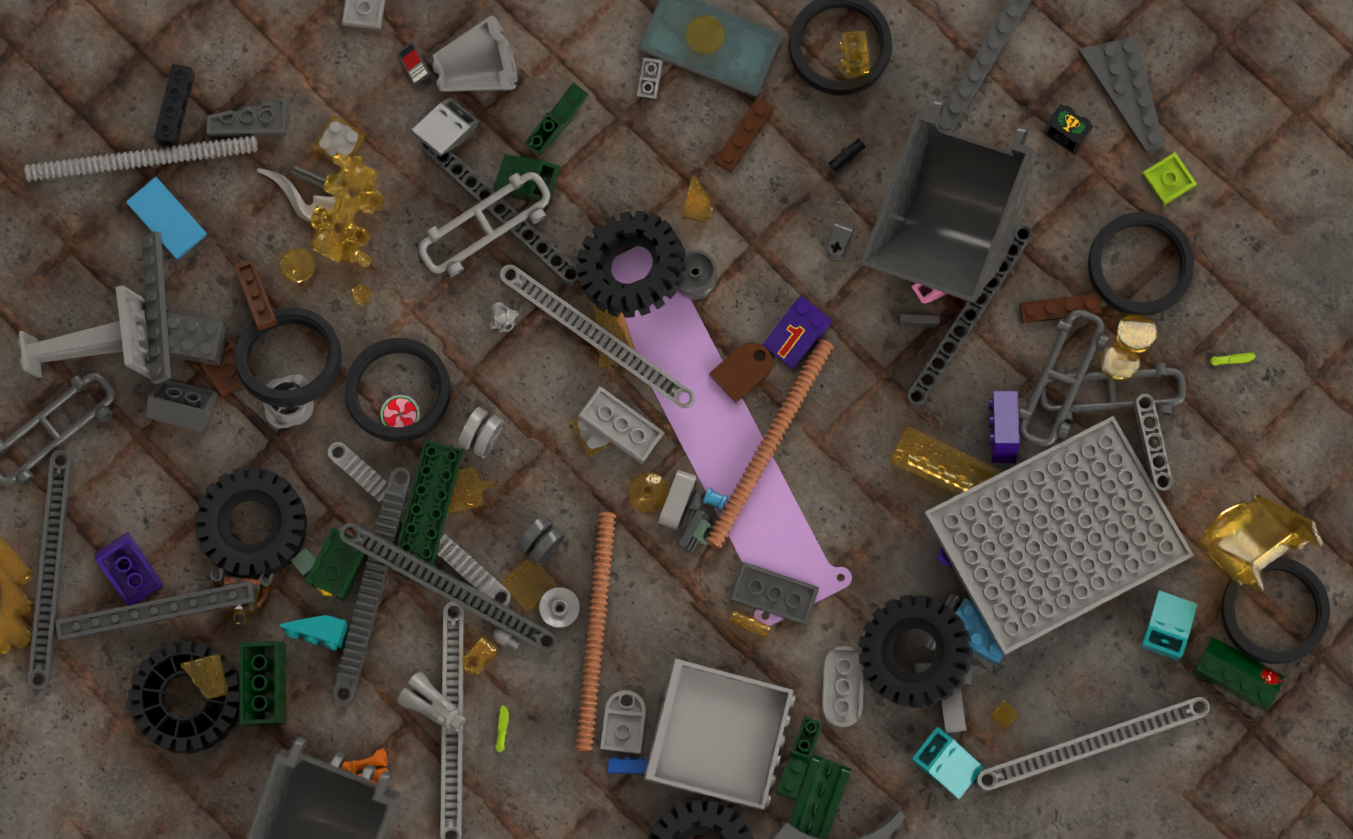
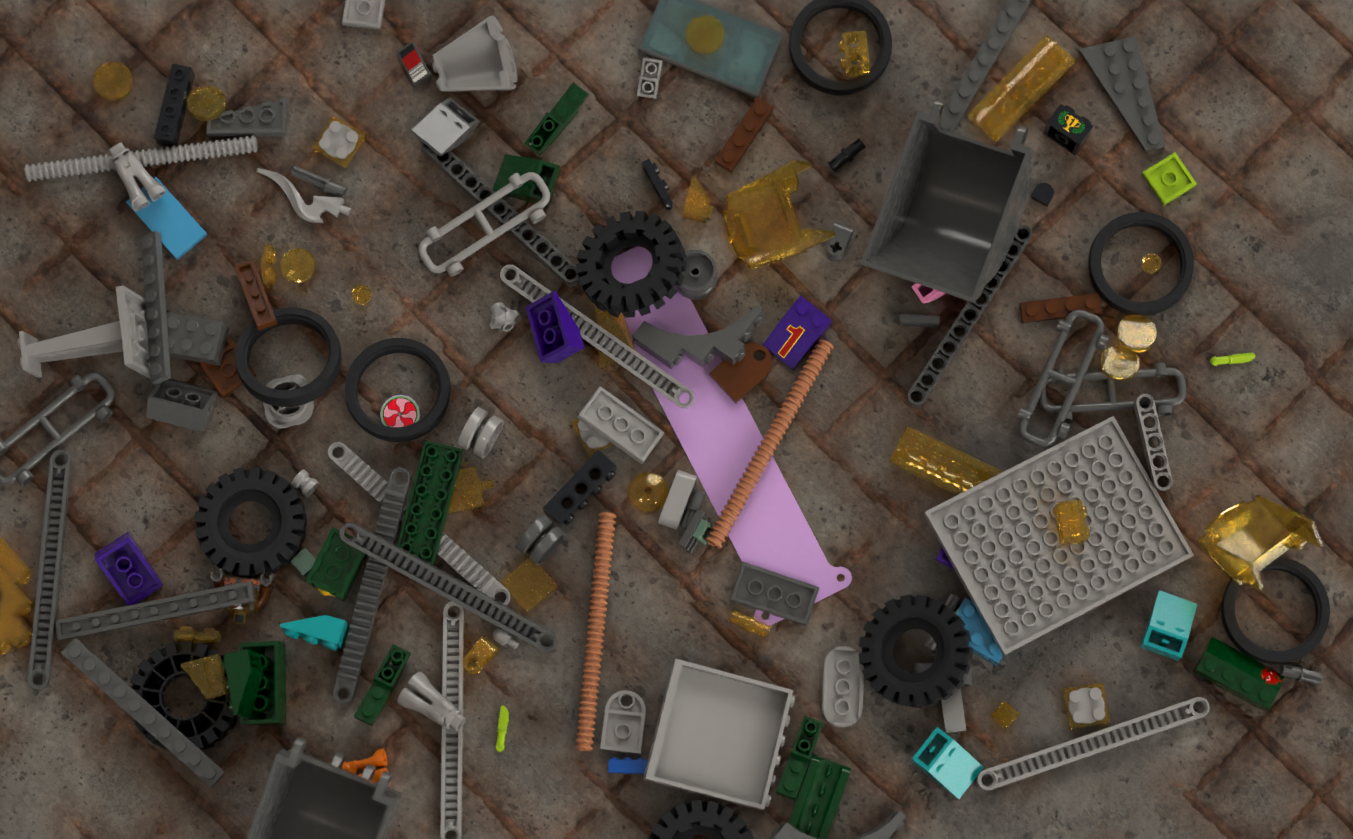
clear yellow gear [310,152,383,268] -> none
light grey dish [539,587,580,628] -> none
dark azure bush [702,487,728,512] -> none
wedge [988,391,1019,463] -> none
none -> dark grey plate [61,638,226,788]
none -> clear yellow tile [94,62,133,101]
none -> light grey piece [108,142,166,211]
none -> clear yellow plate [174,626,221,643]
none -> clear yellow tile [187,86,227,121]
none -> dark green slope [223,649,263,719]
none -> clear yellow slope [261,244,278,290]
none -> light grey wheel [291,469,319,497]
none -> dark green slope [354,644,411,727]
none -> dark purple slope [525,291,584,363]
none -> black brick [543,450,617,527]
none -> dark grey arch [632,305,763,369]
none -> black hinge [642,159,673,210]
none -> clear yellow windscreen [724,160,836,269]
none -> clear yellow plate [968,35,1076,142]
none -> black tile [1030,183,1054,207]
none -> clear yellow brick [1055,500,1090,546]
none -> light grey piece [1062,683,1110,730]
none -> clear yellow tile [1141,253,1162,274]
none -> dark grey axle [1280,663,1322,685]

